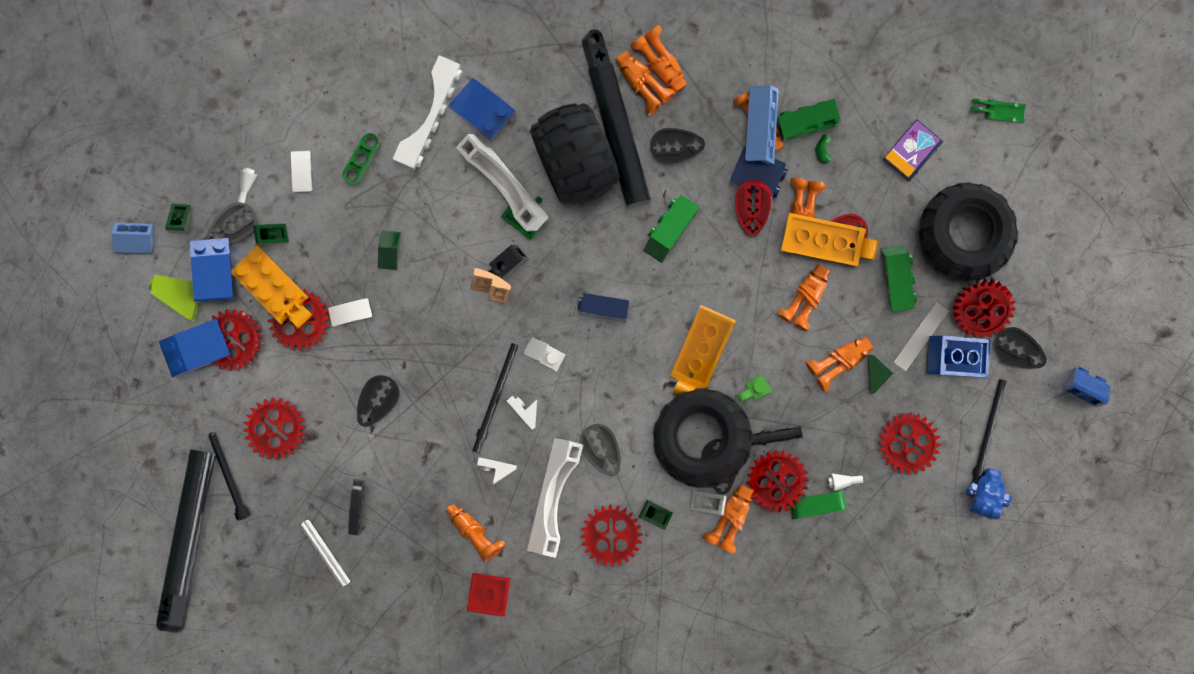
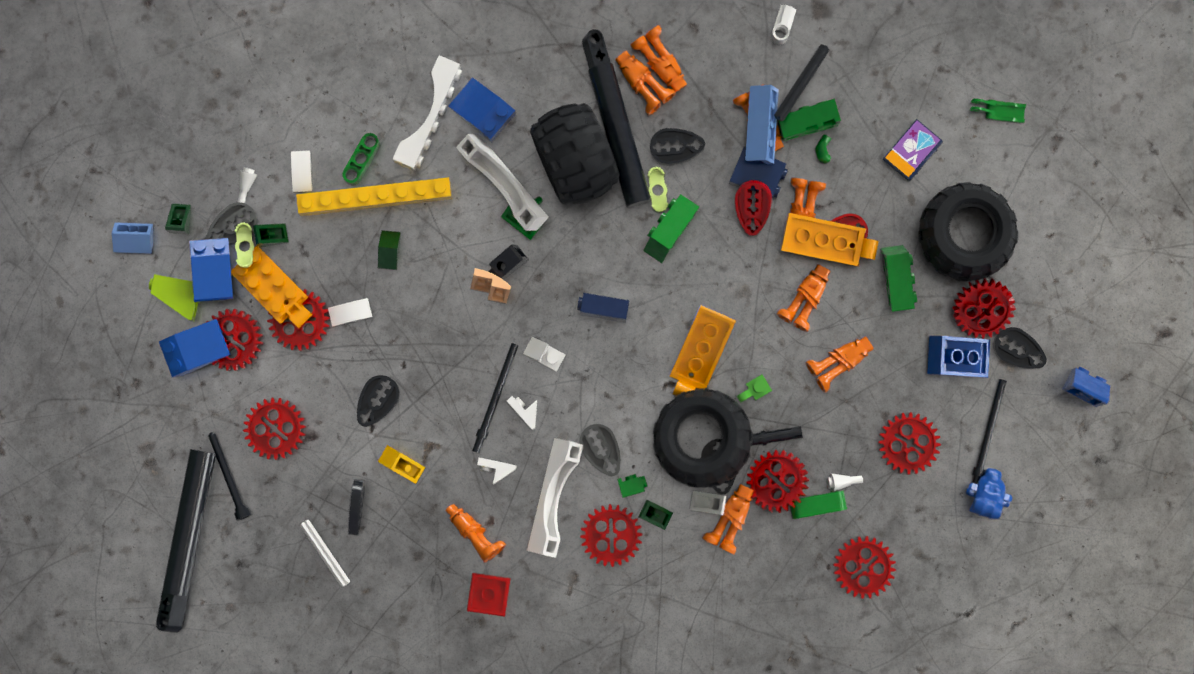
dark green slope [867,355,893,395] -> none
white sticker [894,302,949,371] -> none
none -> yellowish green piece [235,222,254,268]
none -> yellow brick [296,177,452,216]
none -> yellow slope [378,445,426,484]
none -> green brick [617,474,648,498]
none -> yellowish green piece [648,167,668,212]
none -> white piece [771,5,796,45]
none -> black axle [774,44,829,121]
none -> red gear [833,536,896,599]

